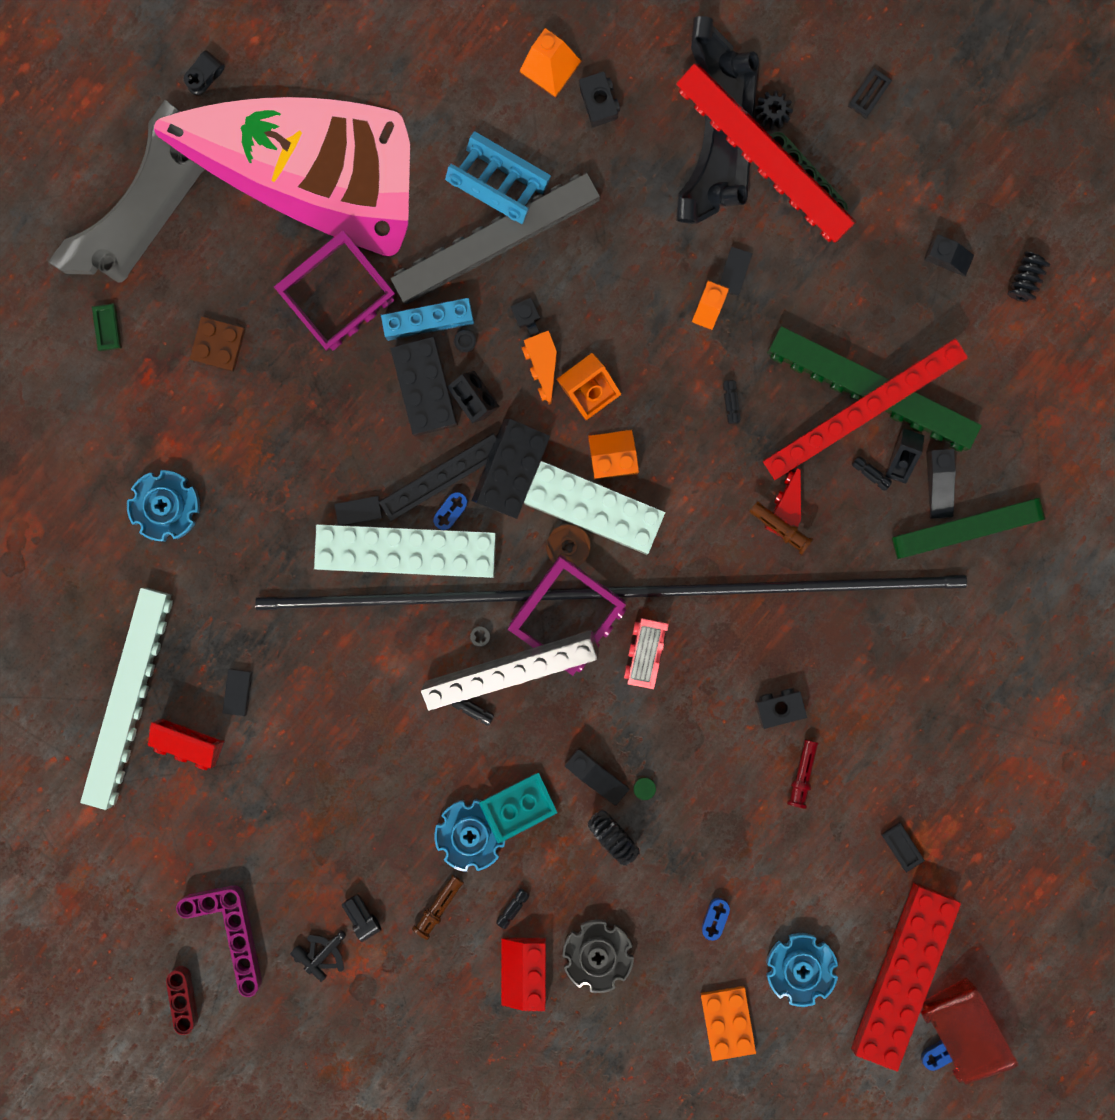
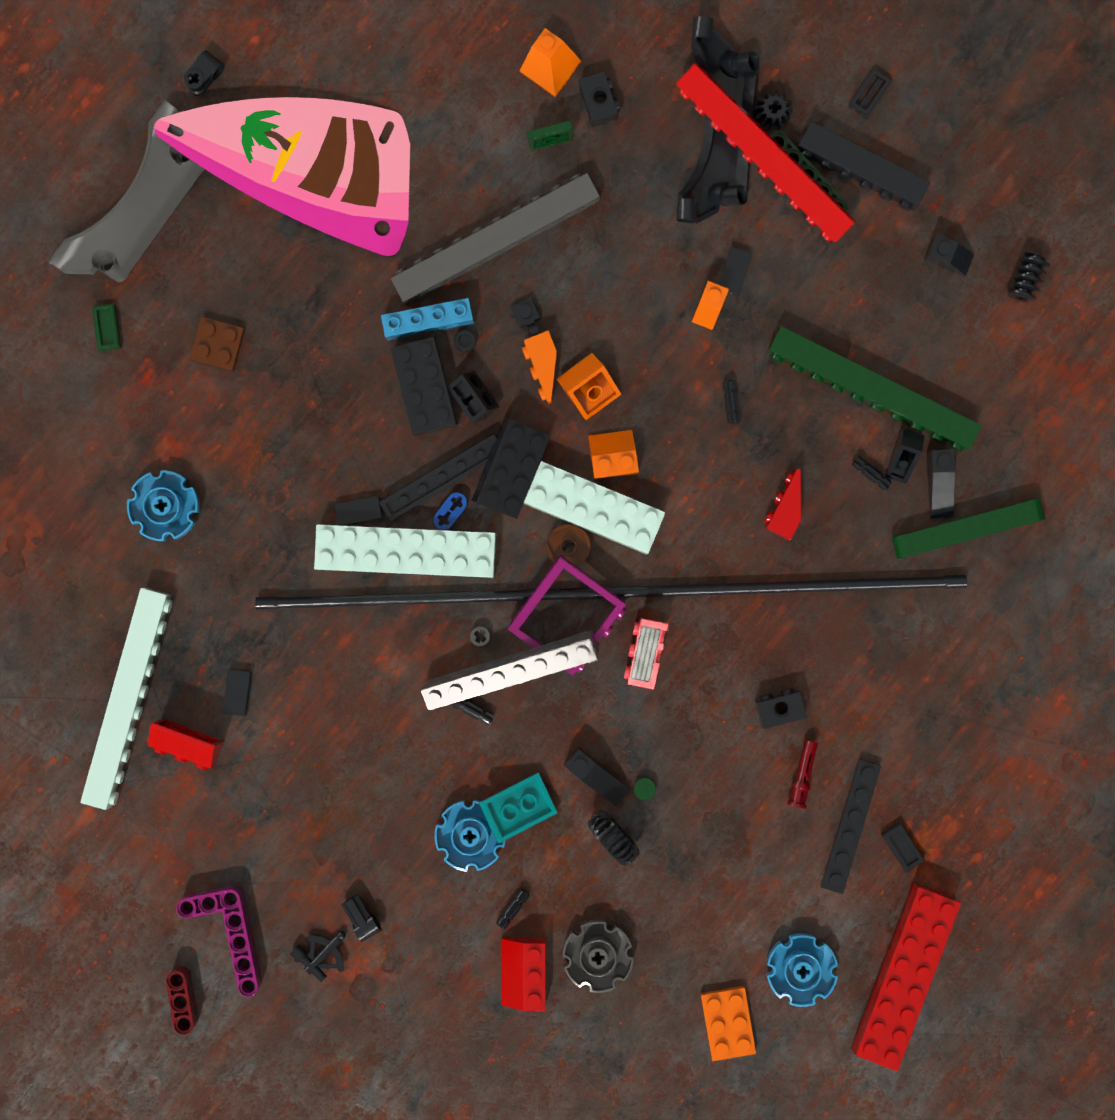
magenta window [274,231,395,351] -> none
reddish brown pin [412,875,464,940] -> none
dark azure fence [445,131,551,224] -> none
blue beam [701,898,730,941] -> none
reddish brown pin [749,501,813,555] -> none
red plate [763,339,968,480] -> none
clear red windscreen [920,978,1018,1085] -> none
blue beam [921,1037,962,1071] -> none
none -> dark green tile [527,121,573,151]
none -> black brick [797,122,931,211]
none -> black plate [821,759,881,894]

